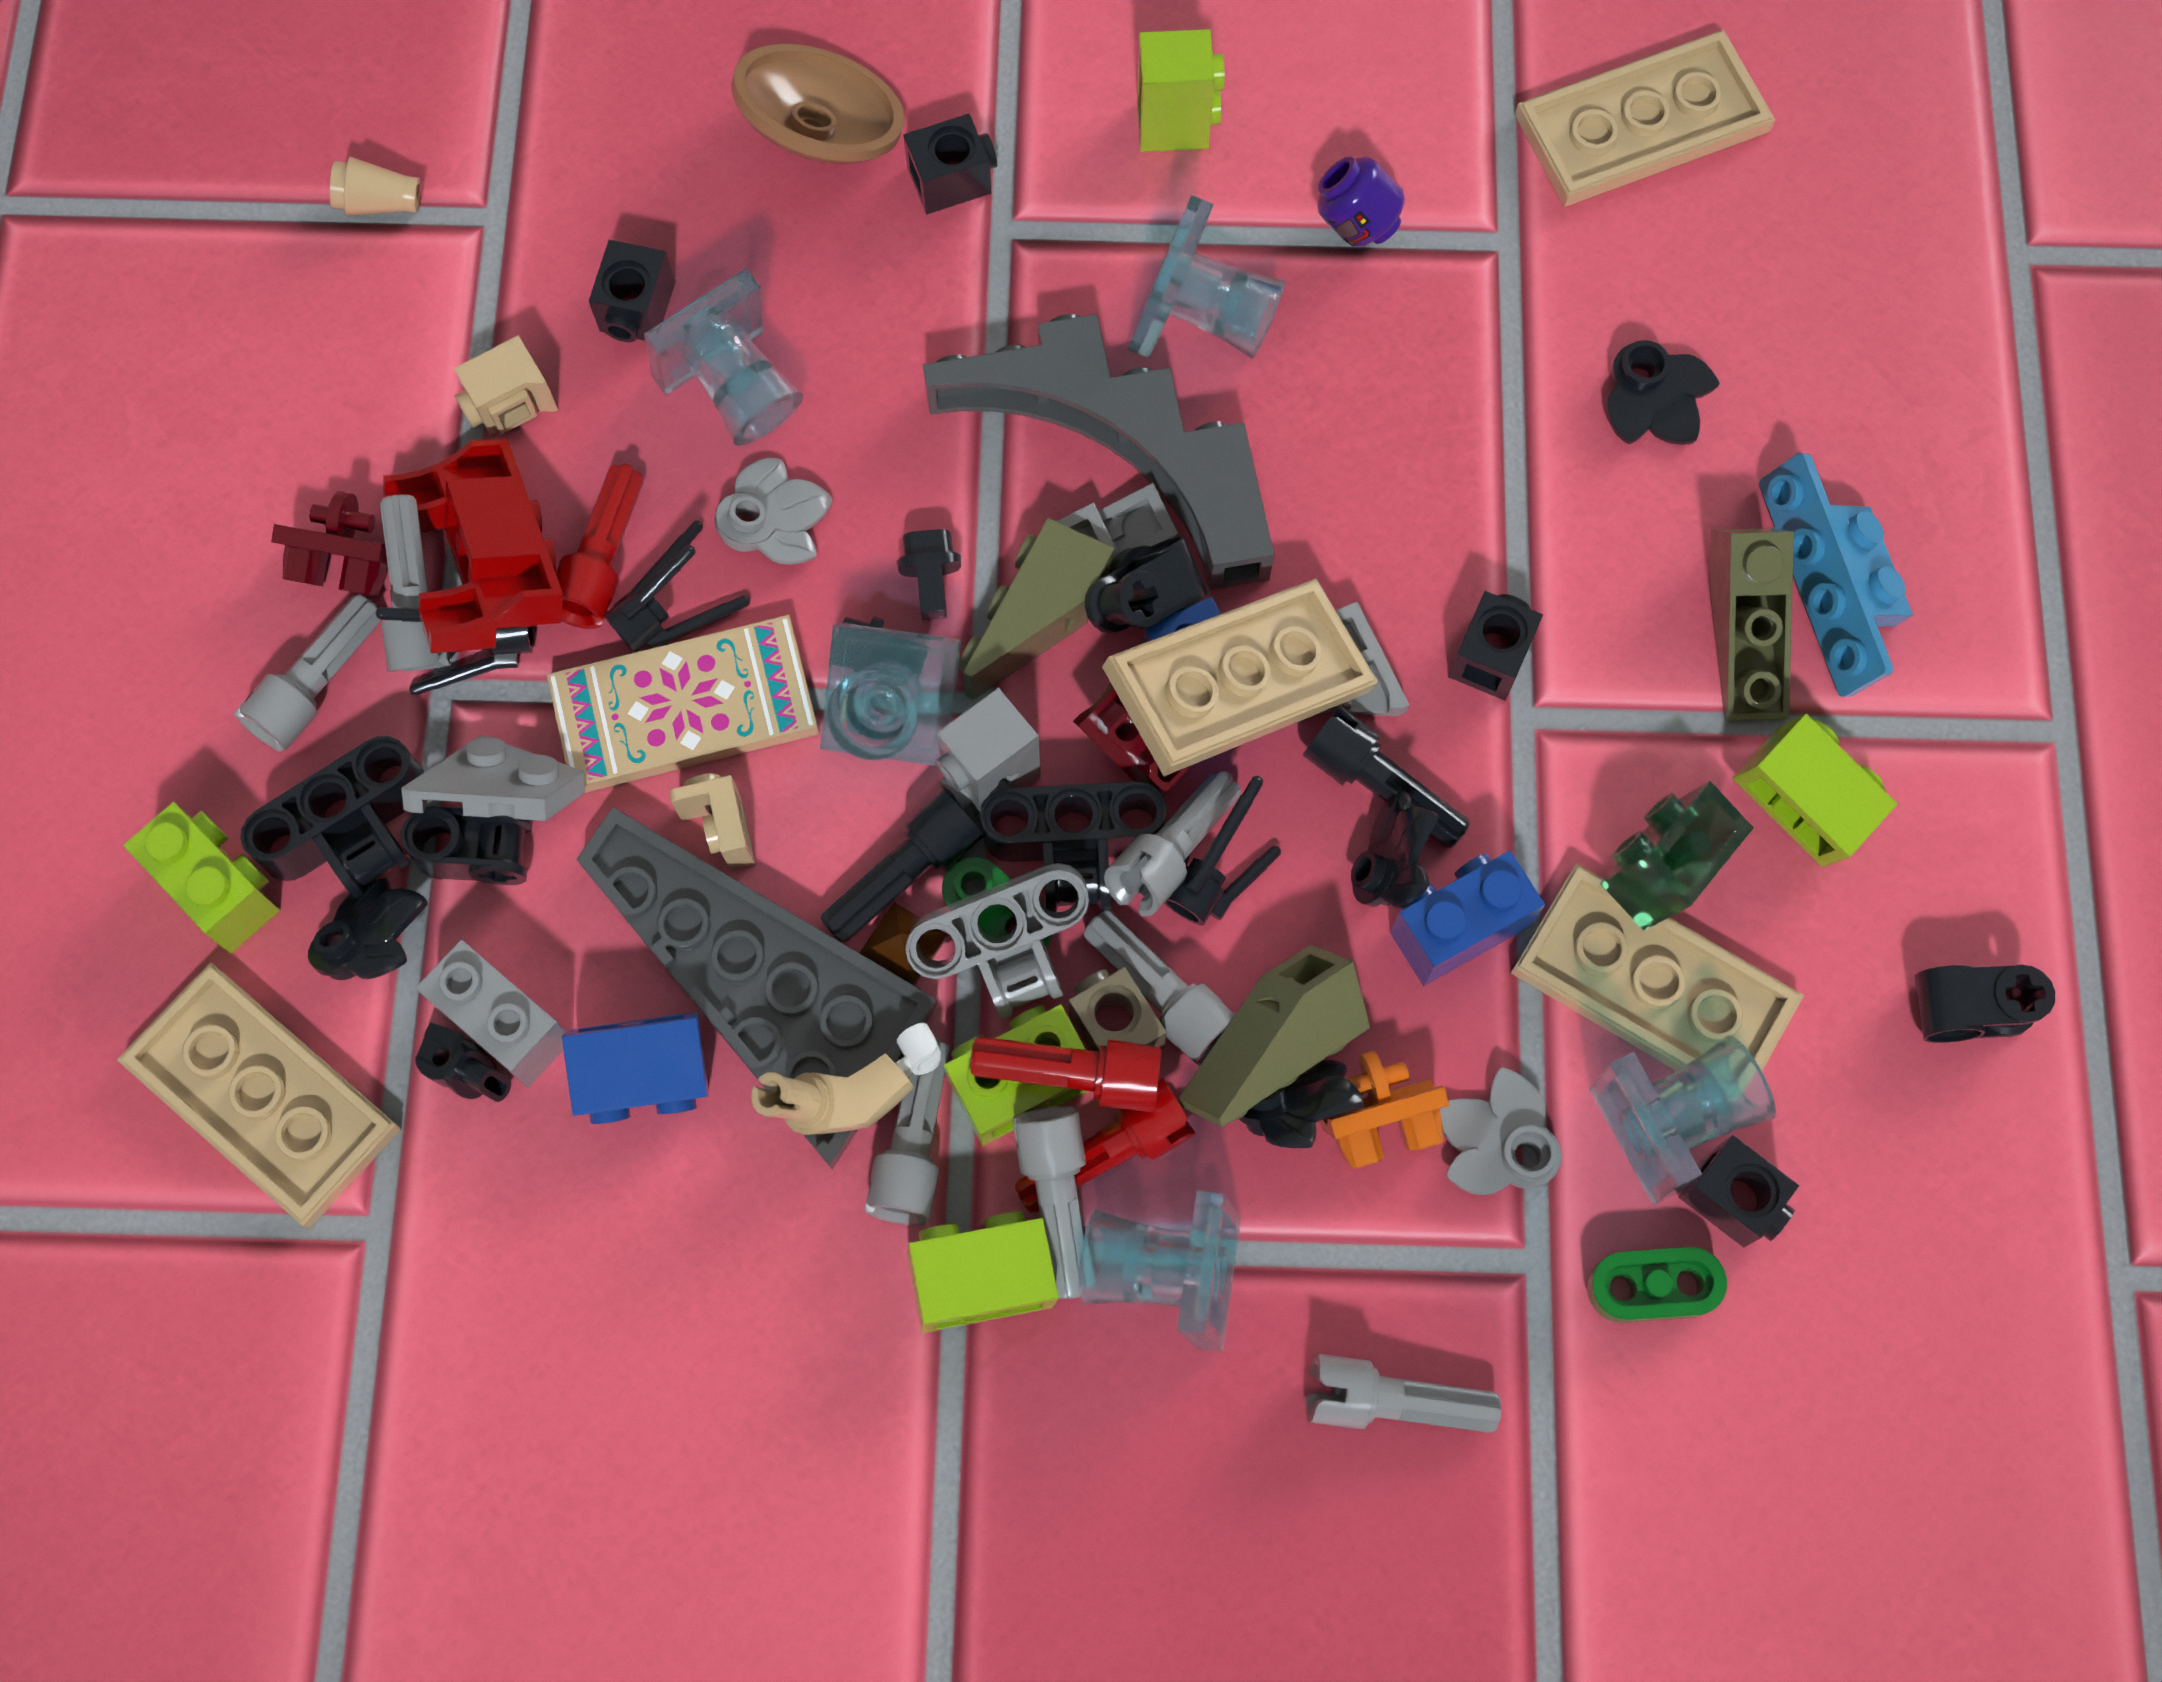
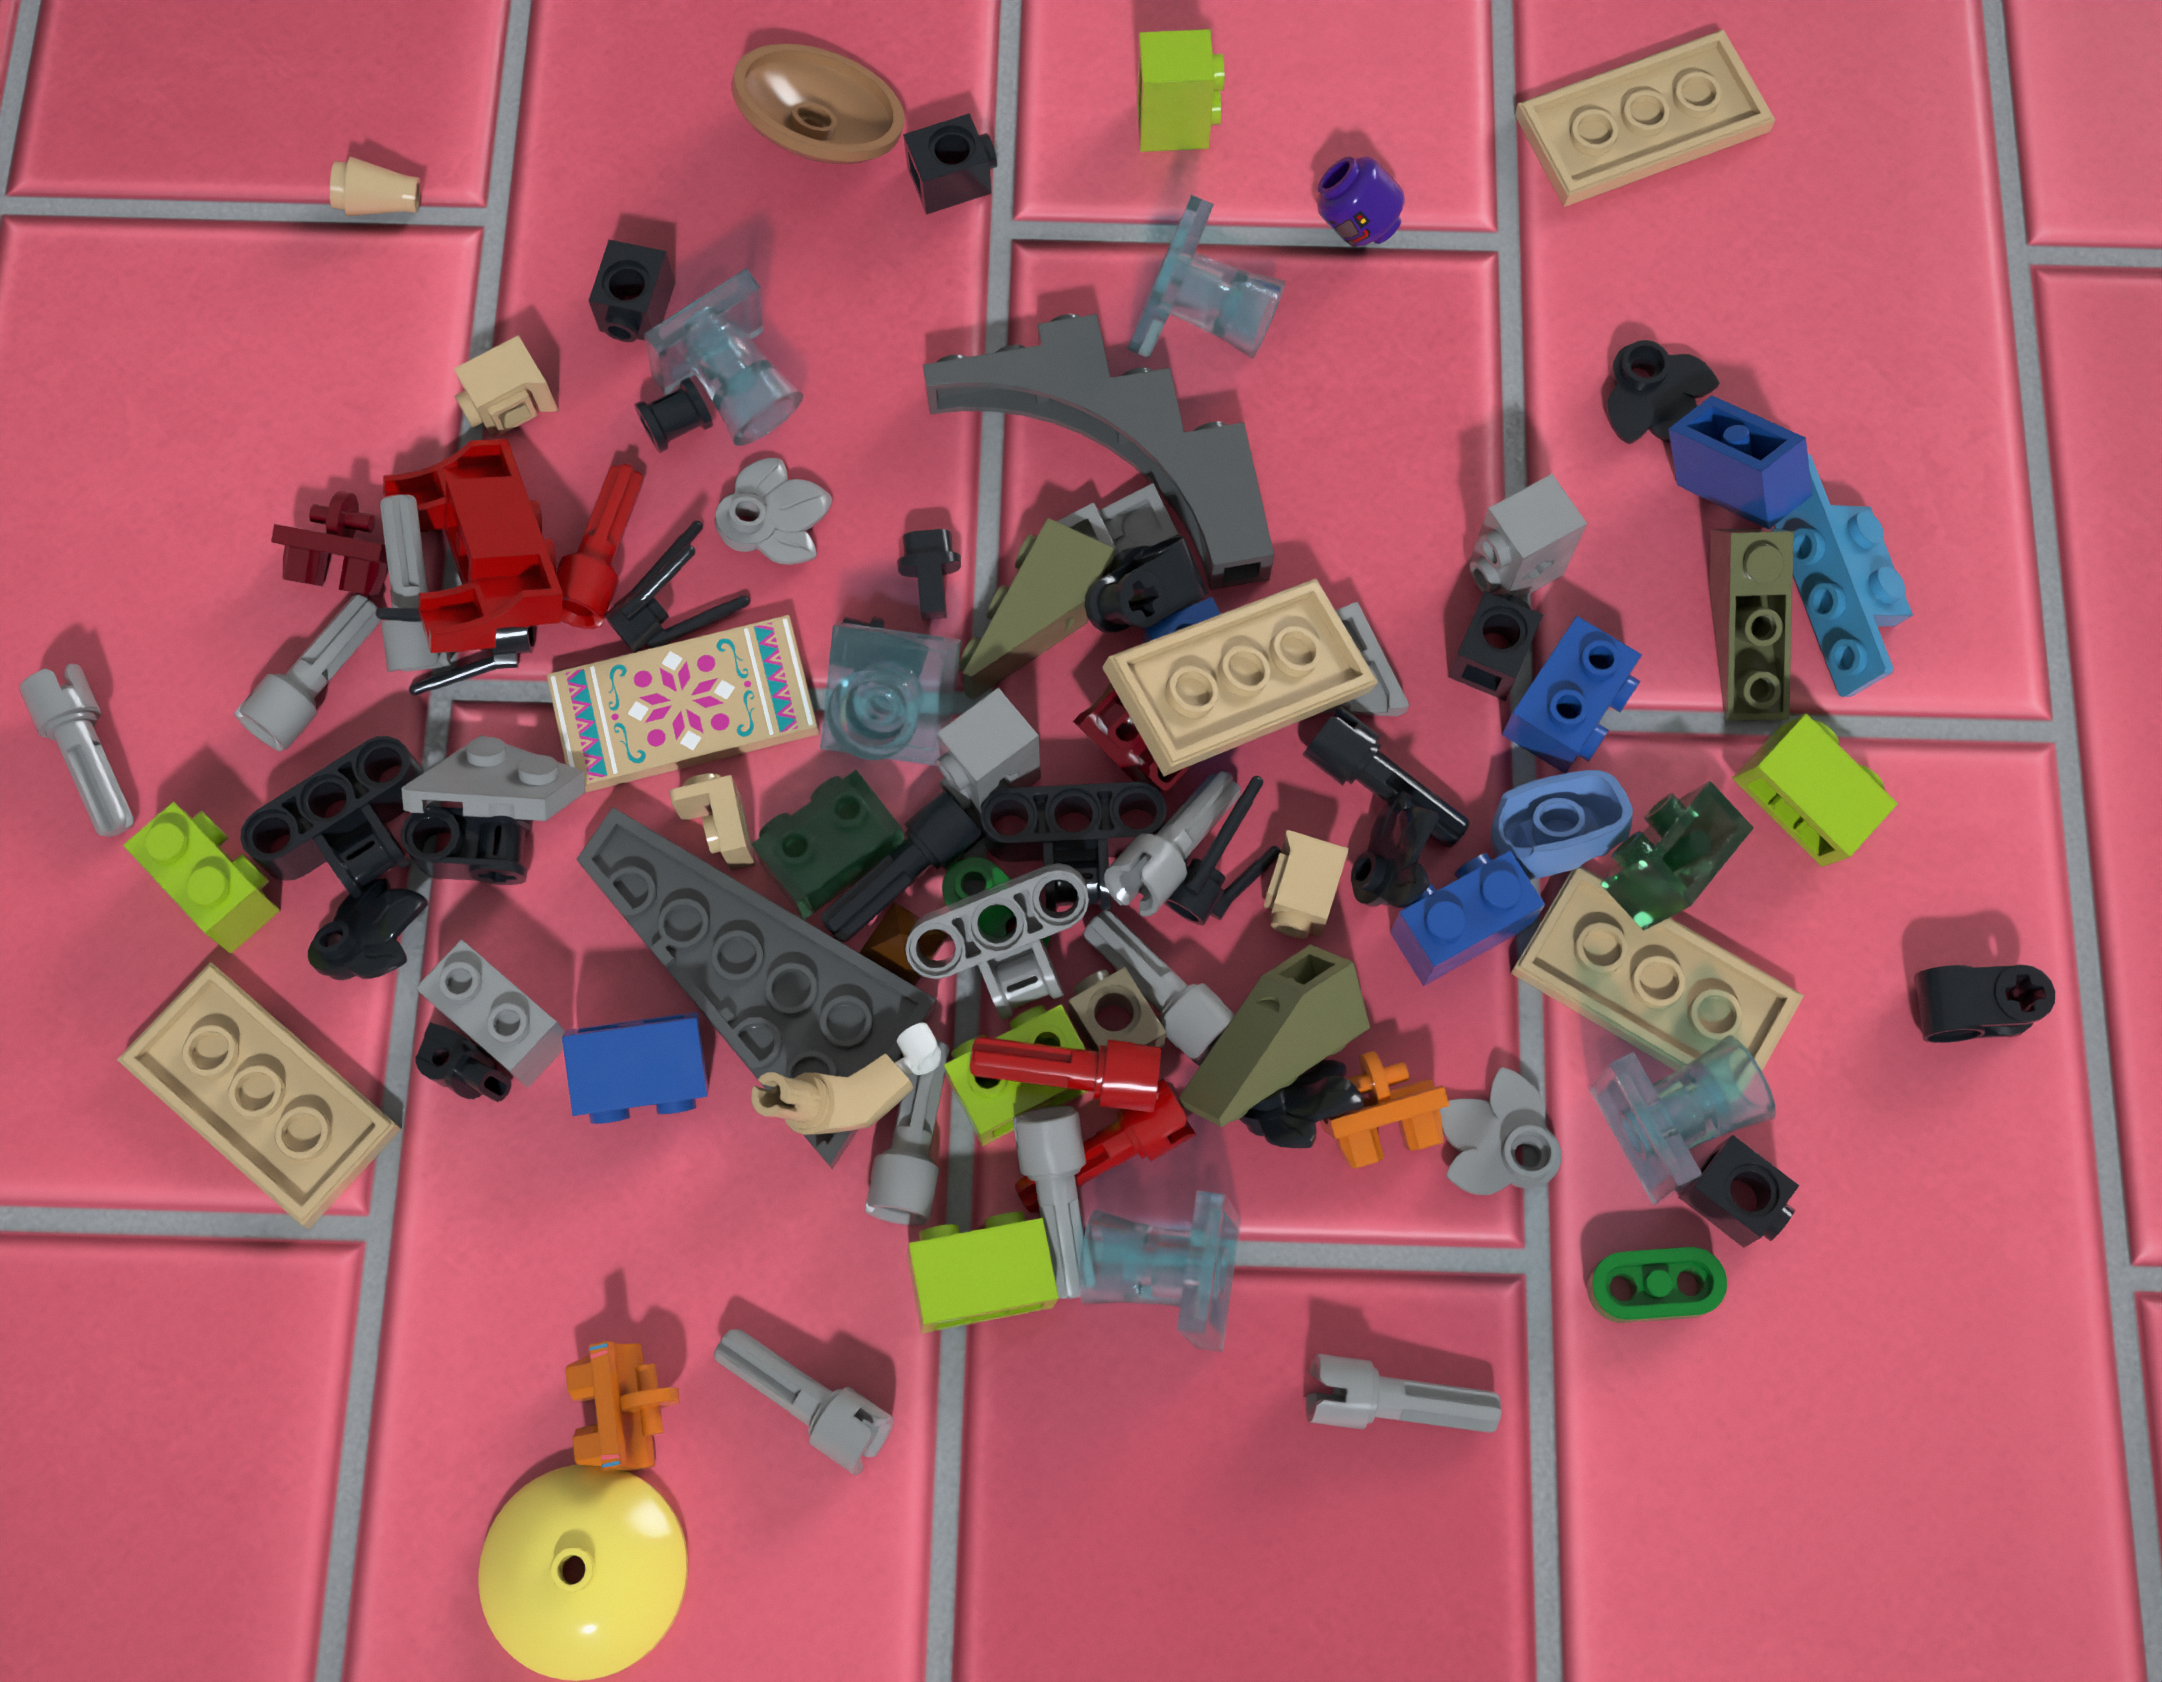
none -> light grey piece [19,663,134,837]
none -> light yellow dish [478,1465,688,1681]
none -> orange hips [565,1341,680,1471]
none -> black bush [634,377,713,453]
none -> light grey piece [714,1329,895,1476]
none -> clear green brick [752,770,904,920]
none -> tan window [1264,830,1349,938]
none -> light grey brick [1469,474,1587,599]
none -> medium blue piece [1490,770,1633,880]
none -> blue brick [1502,616,1642,773]
none -> blue brick [1668,396,1812,530]

